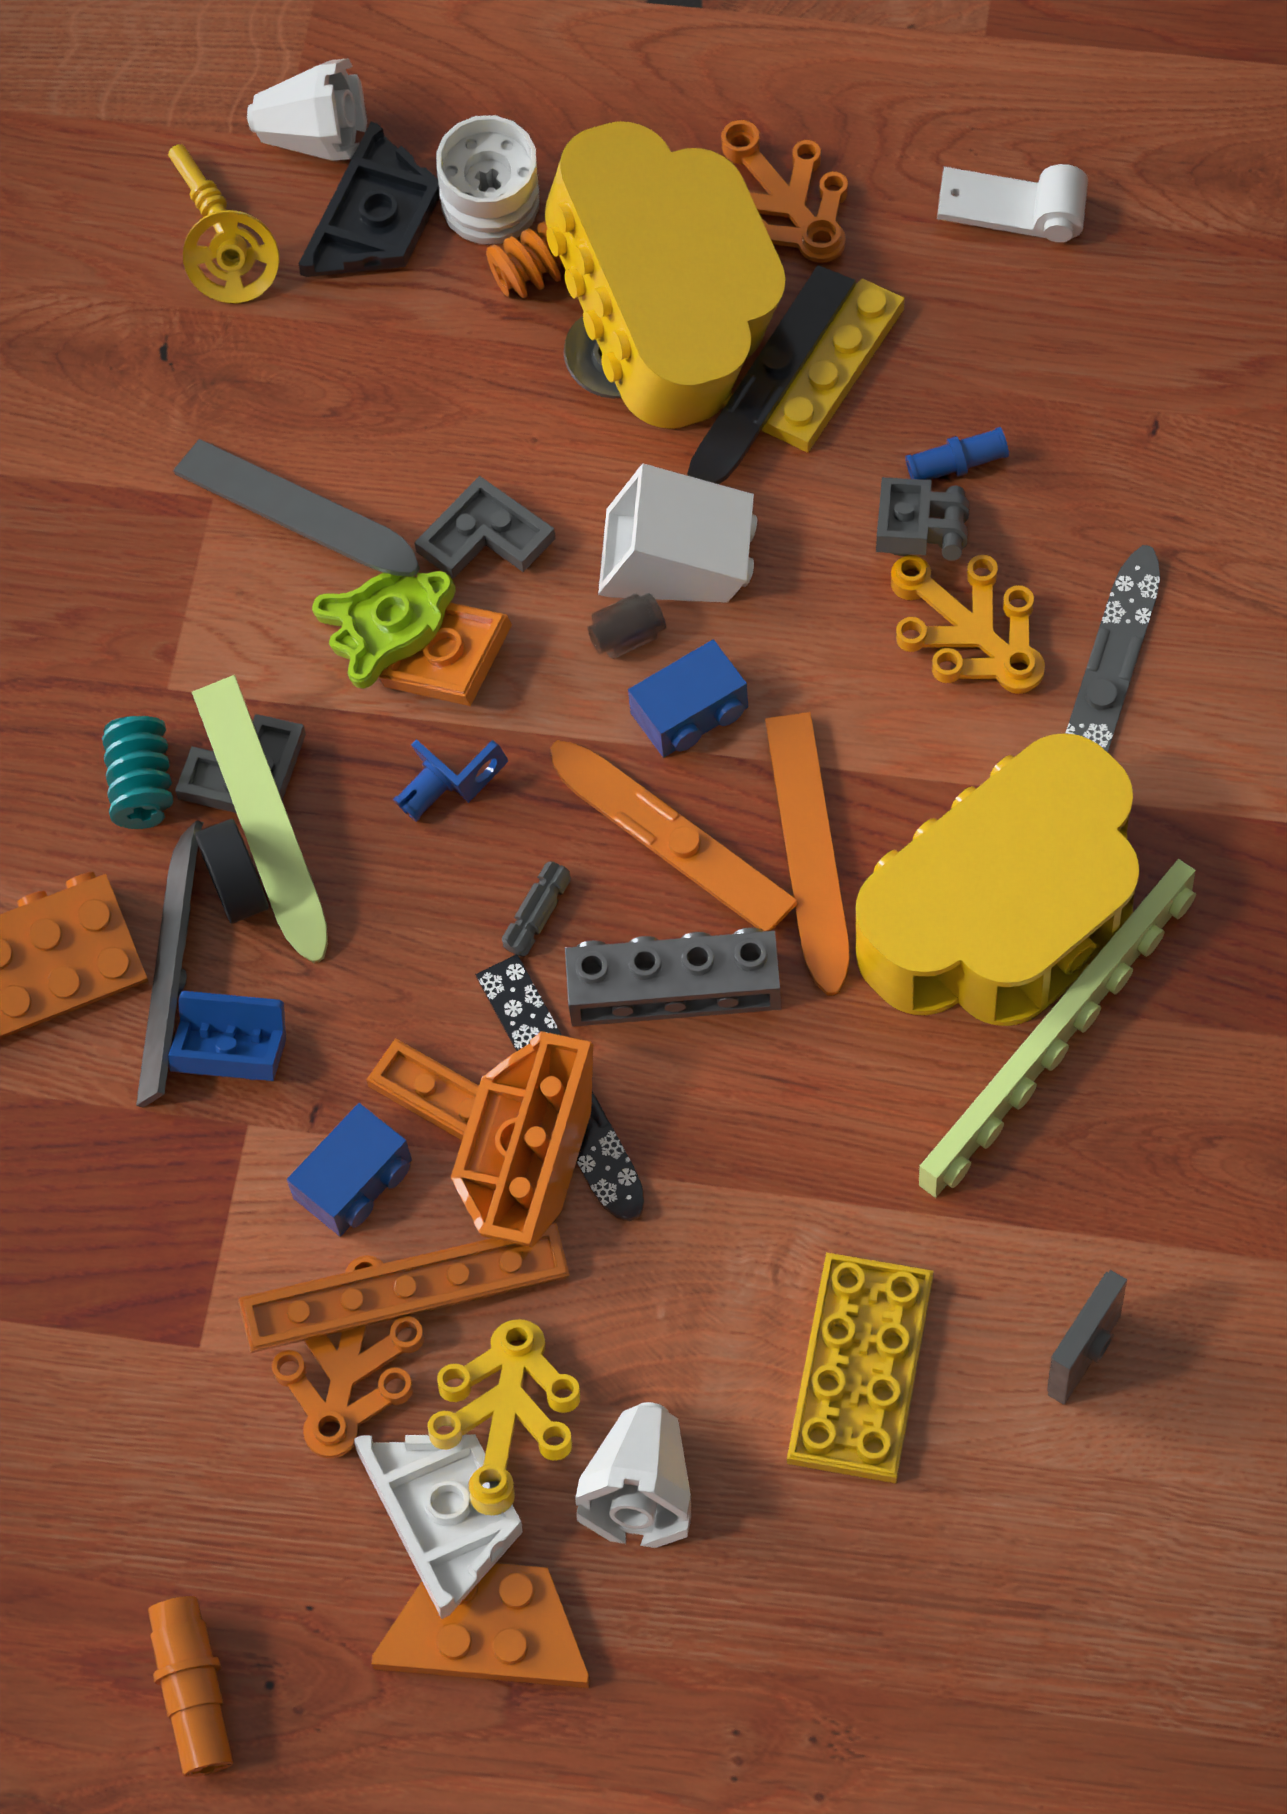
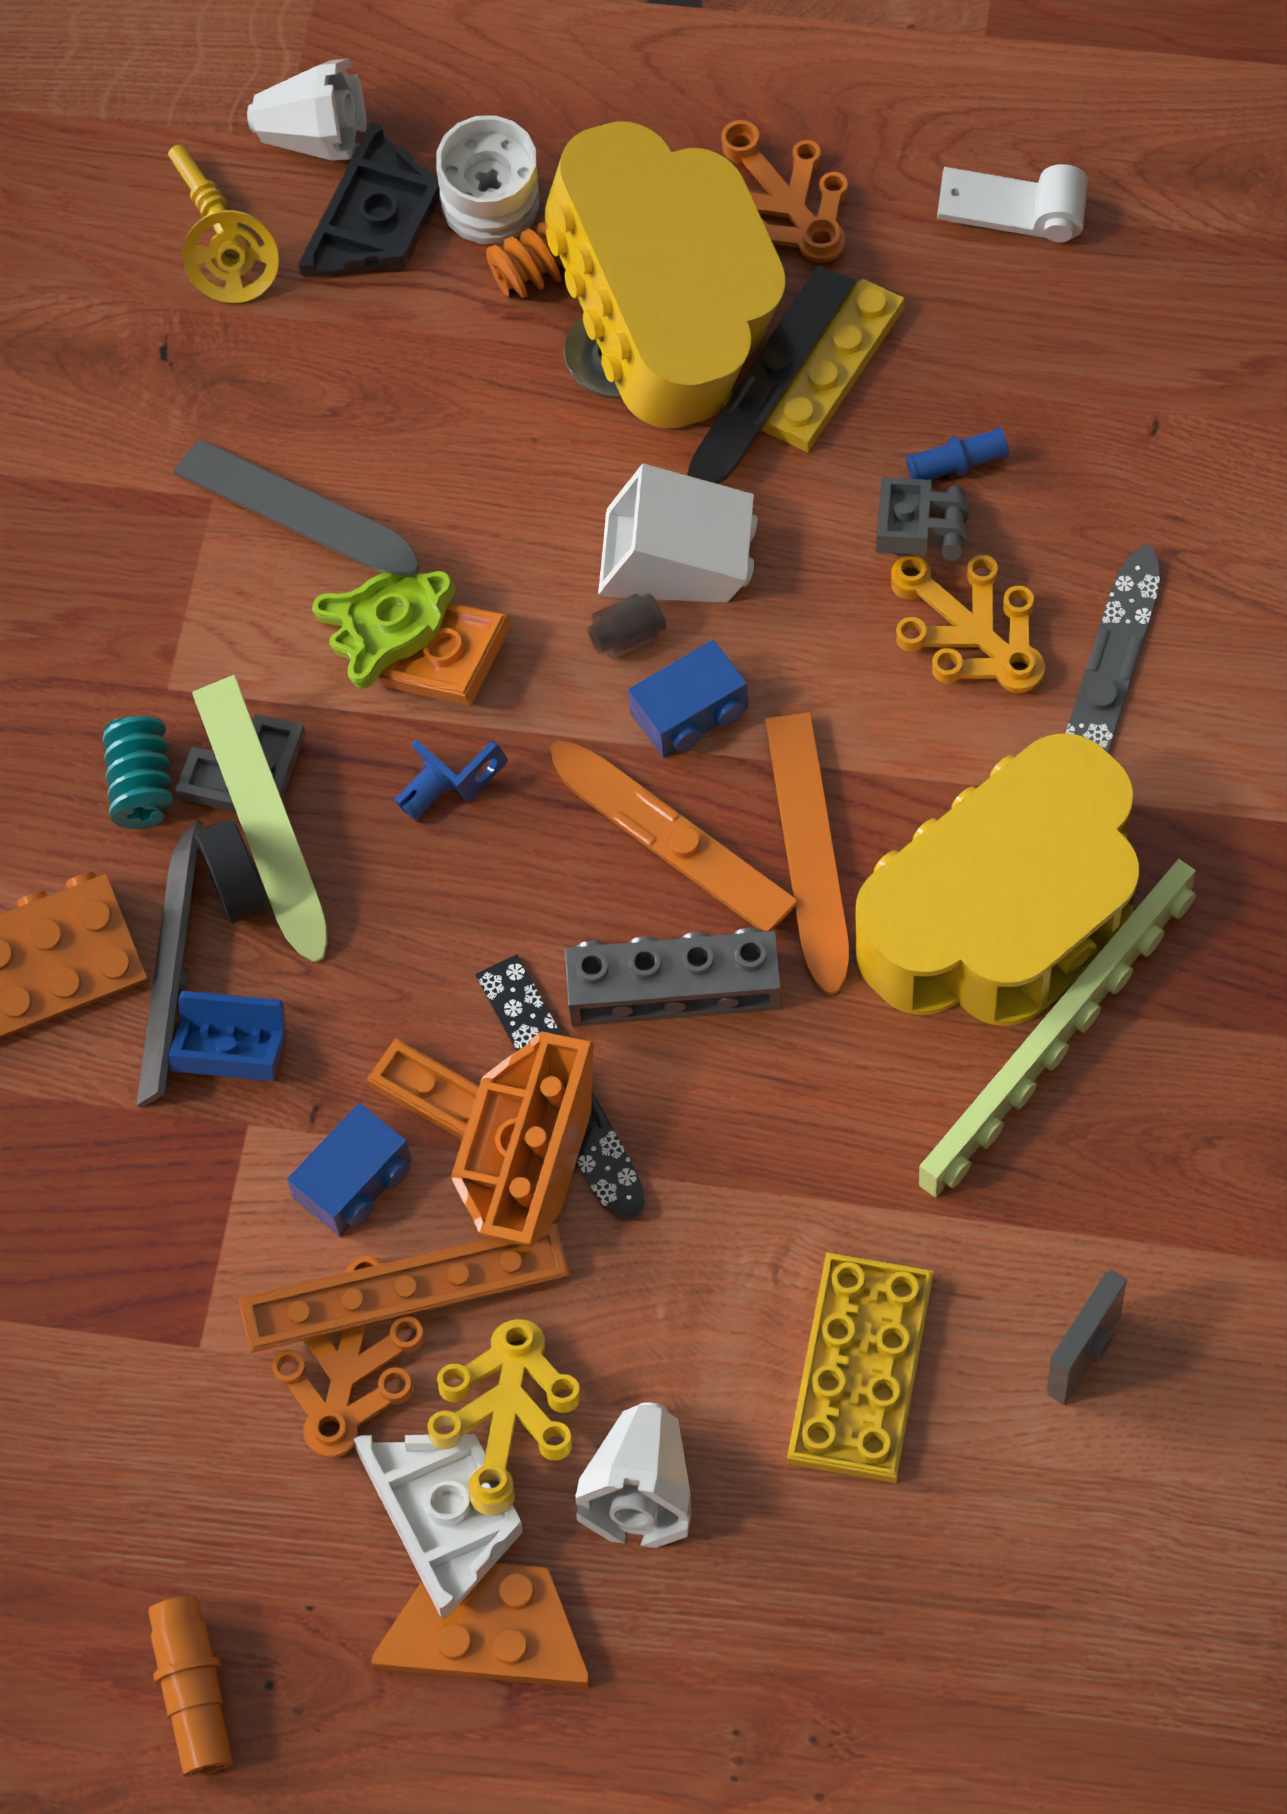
dark grey plate [414,476,556,579] -> none
dark grey axle [502,861,571,957] -> none

